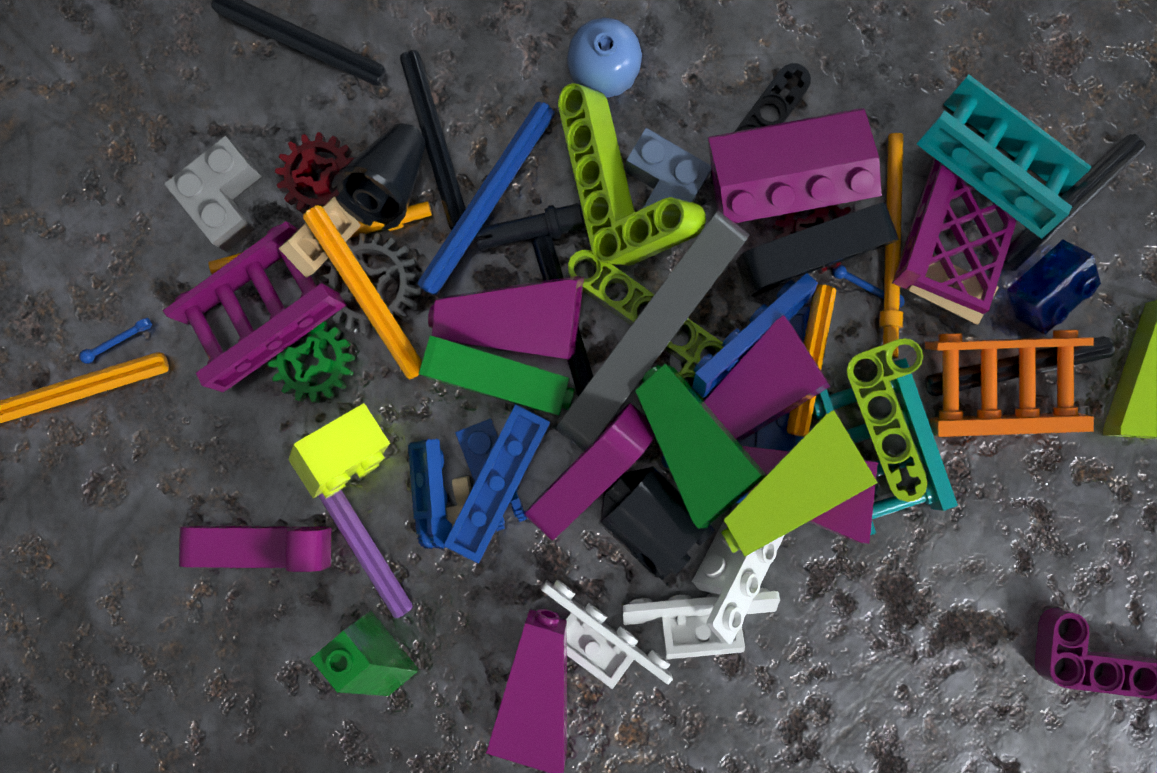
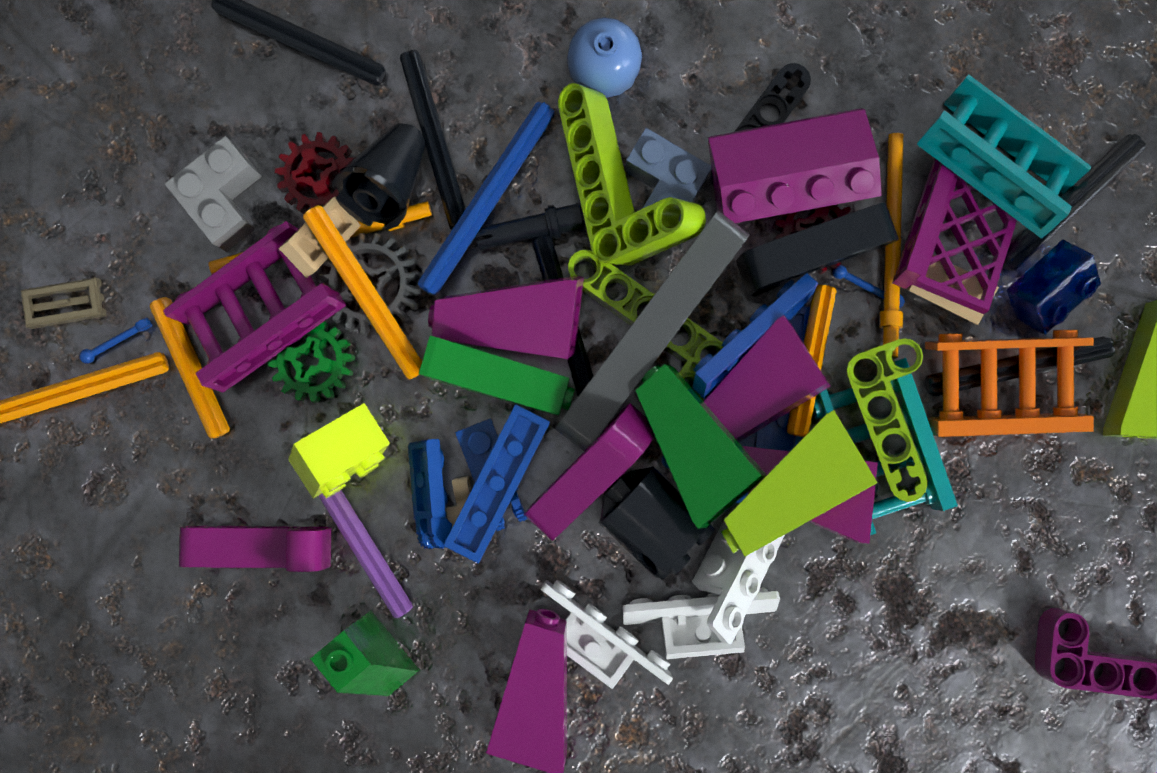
none -> dark tan tile [21,277,107,329]
none -> light orange axle [150,297,230,439]

